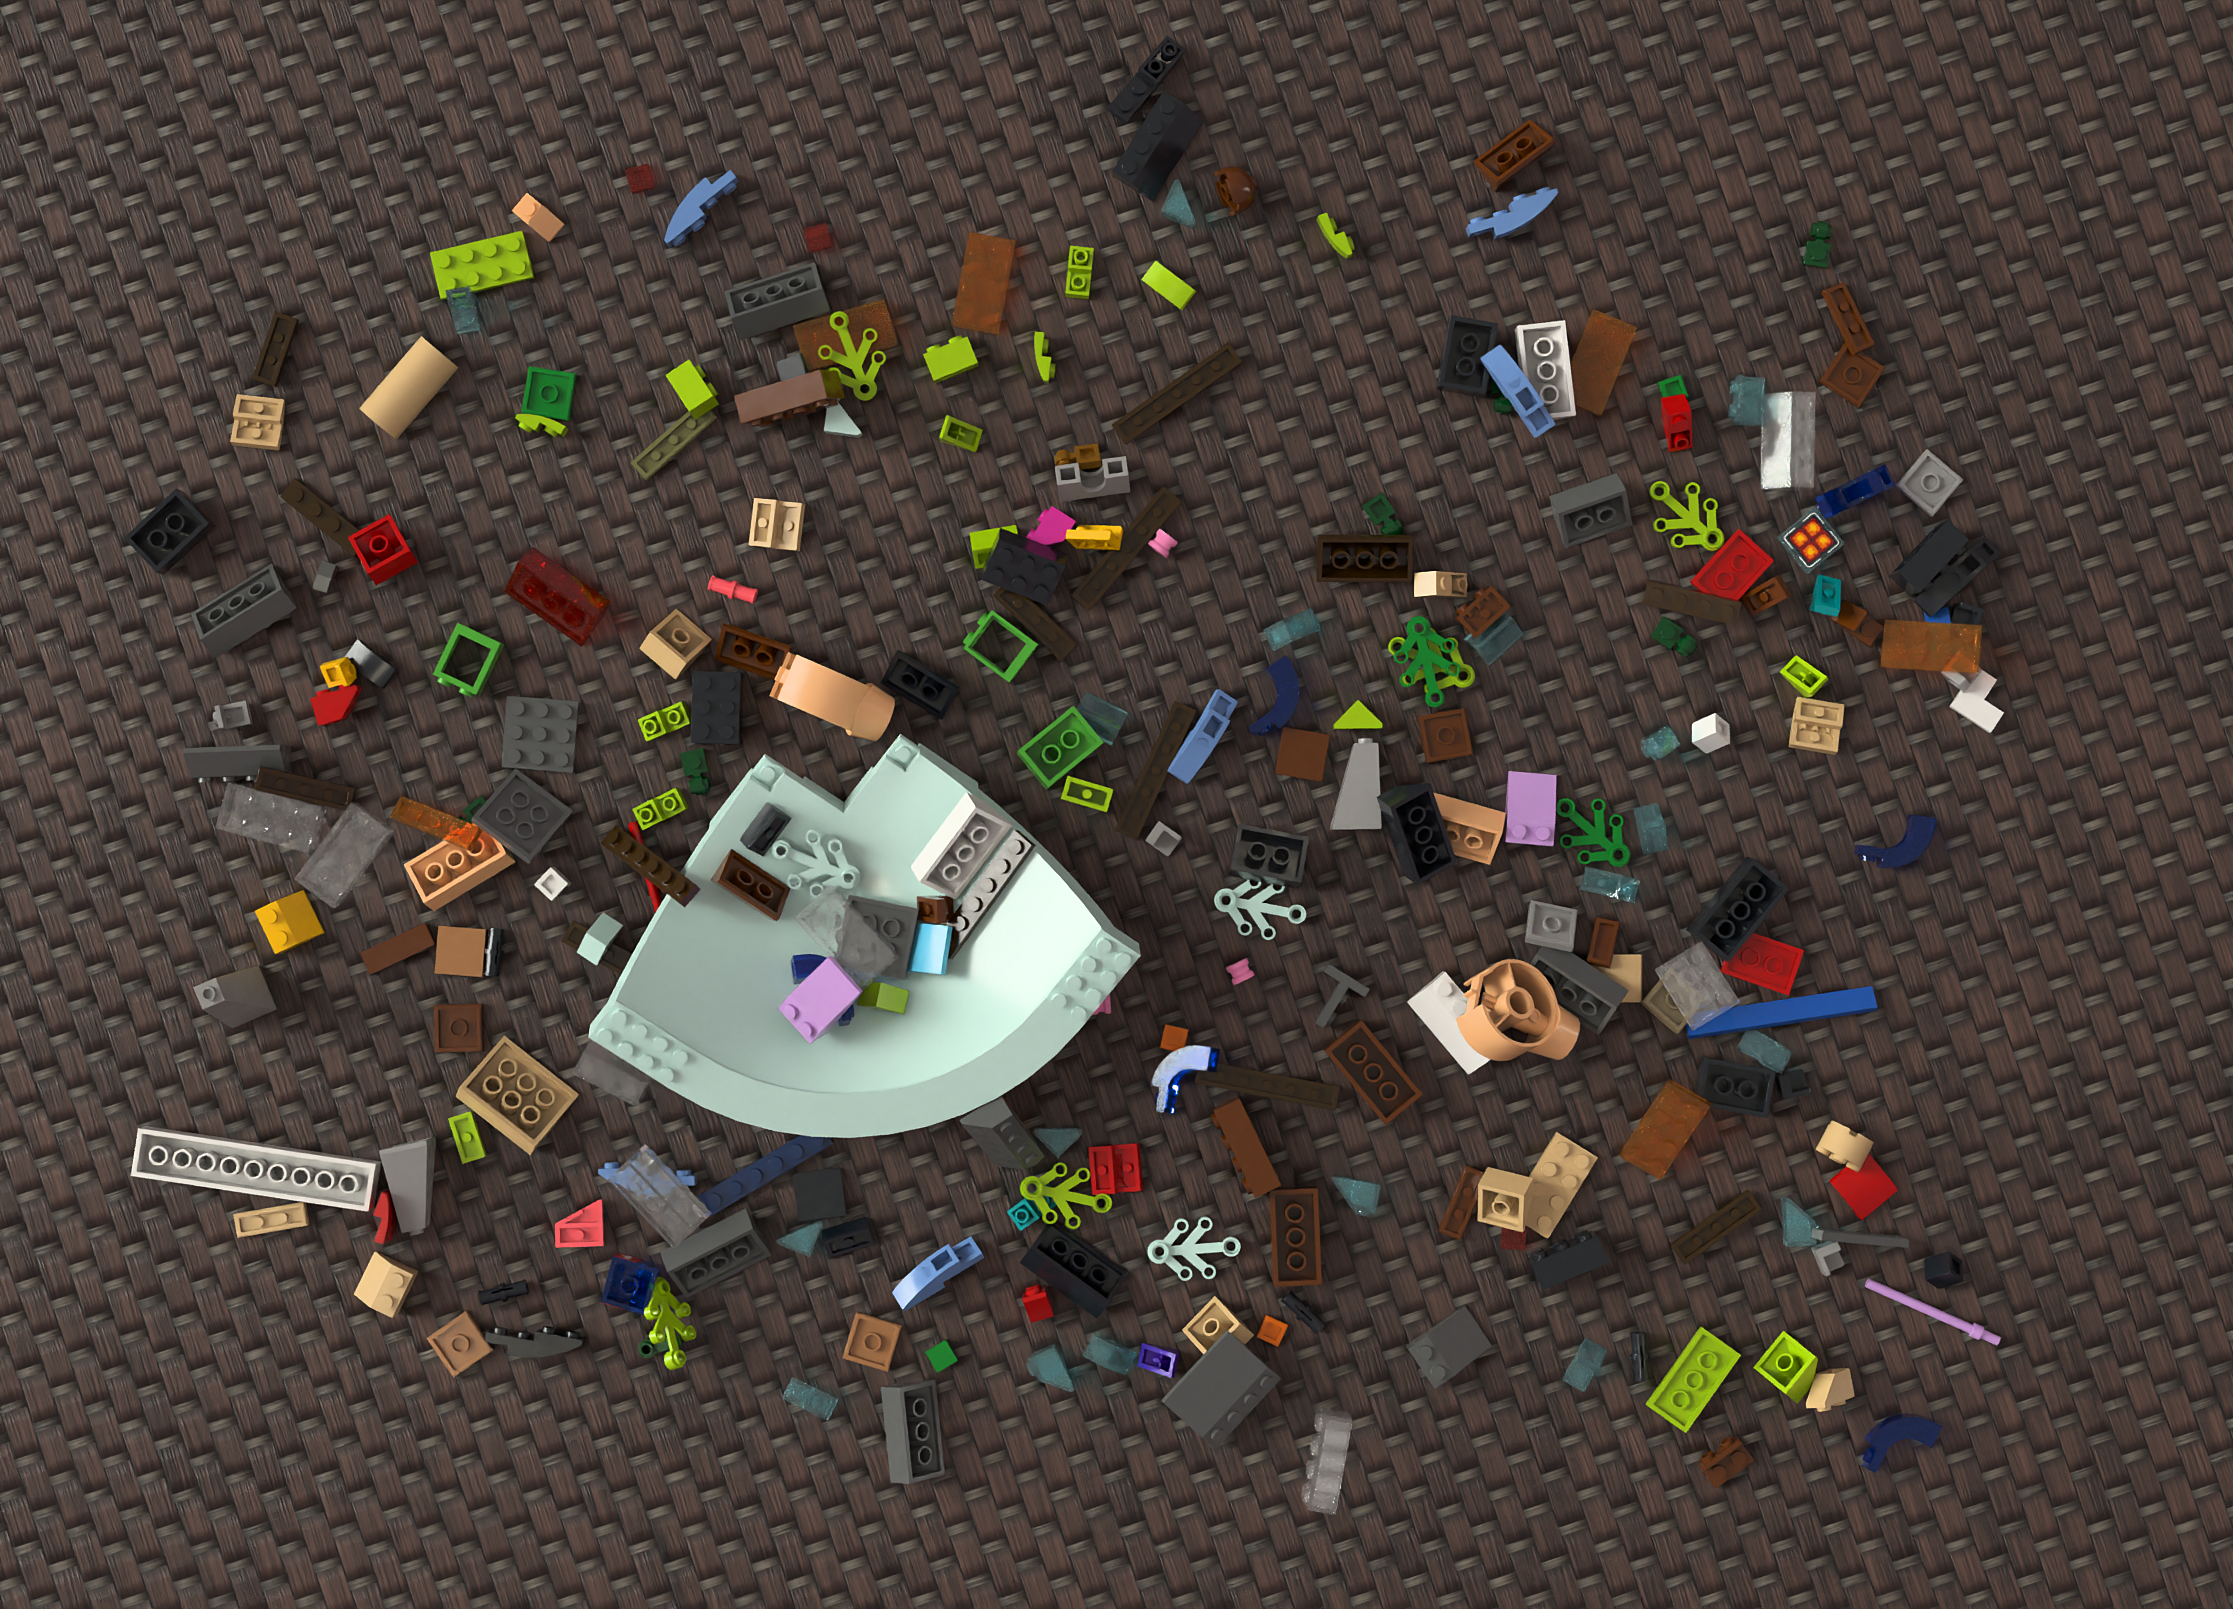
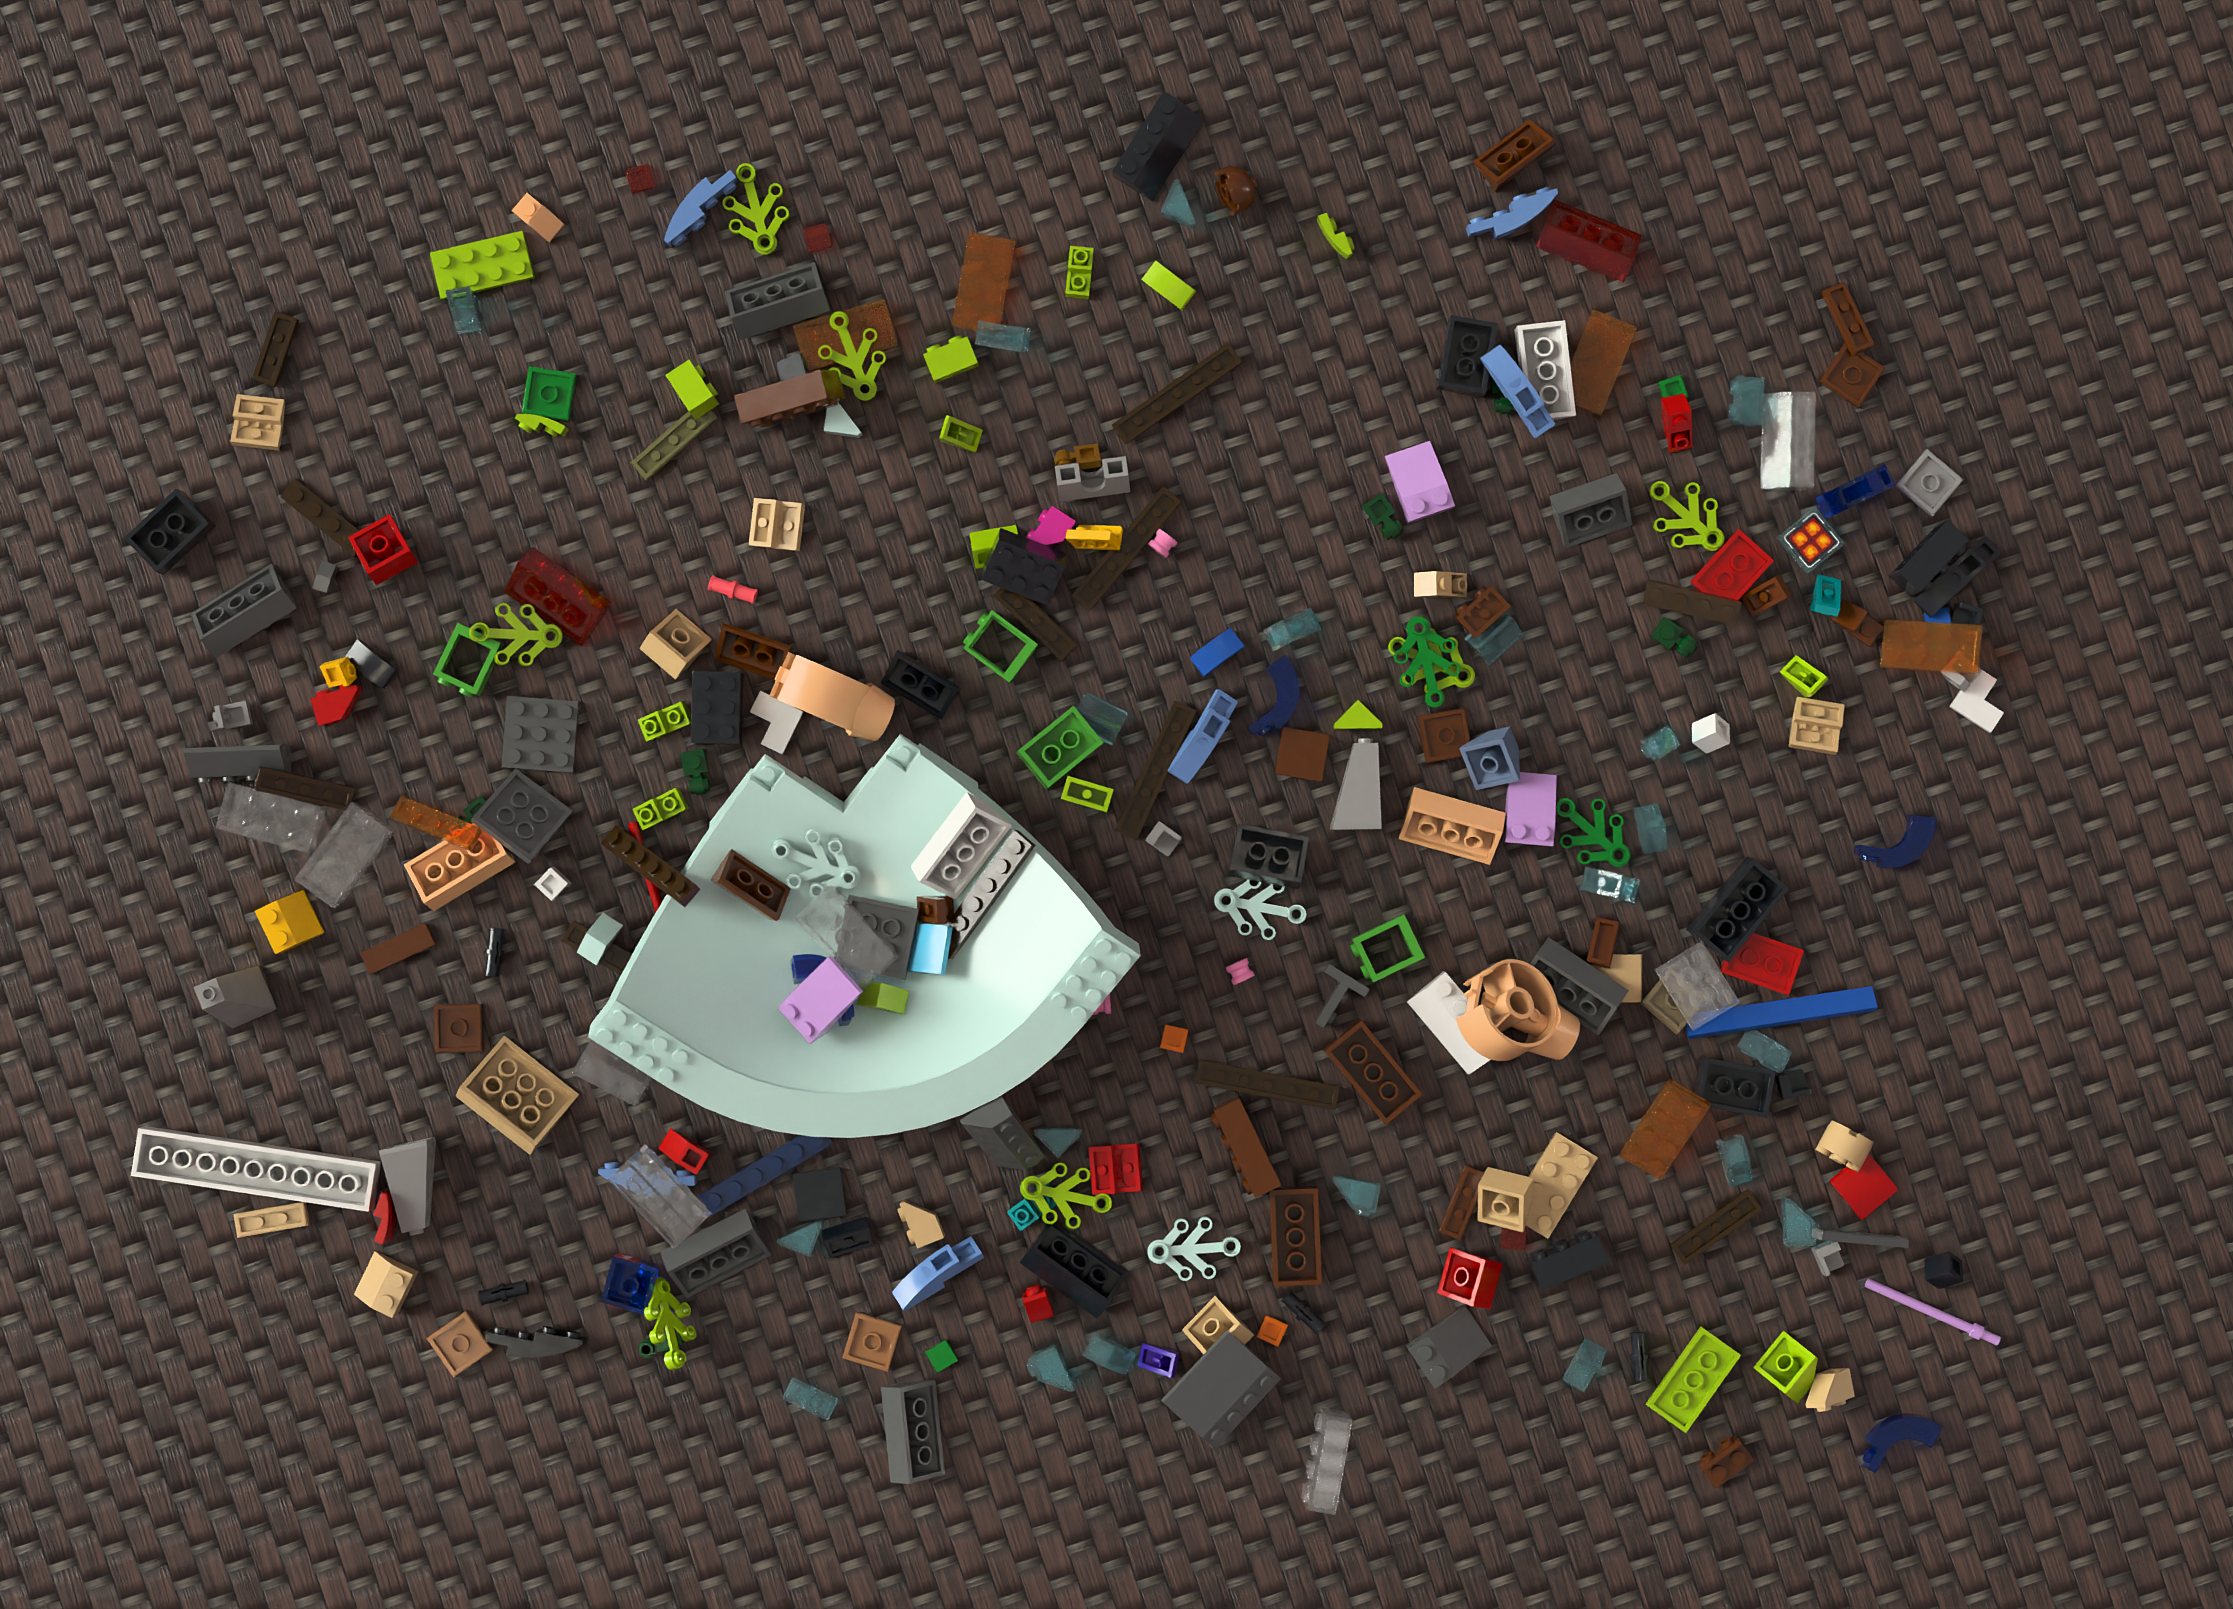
tan brick [359,336,458,440] -> none
medium nougat tile [435,926,487,977] -> none
lime plate [448,1111,487,1164] -> none
coral wing [555,1199,605,1248] -> none
black slope [740,802,792,856] -> none
lime slope [1034,331,1056,384] -> none
black slope [1107,35,1186,125] -> none
clear blue arch [1151,1045,1220,1114] -> none
dark brown brick [1316,534,1414,582] -> none
black slope [1377,783,1457,885] -> none
light grey tile [1525,900,1578,952] -> none
dark green plate [1802,221,1832,269] -> none
none -> lime plant [469,603,563,667]
none -> red slope [658,1128,712,1175]
none -> lime plant [722,163,790,255]
none -> white tile [750,691,803,754]
none -> tan slope [898,1200,945,1248]
none -> clear light blue slope [975,321,1031,352]
none -> blue slope [1190,628,1245,677]
none -> bright green window [1350,914,1425,982]
none -> lavender slope [1385,441,1455,524]
none -> red slope [1437,1247,1503,1309]
none -> sand blue slope [1459,726,1520,790]
none -> clear red slope [1536,199,1642,282]
none -> clear light blue slope [1716,1134,1752,1187]

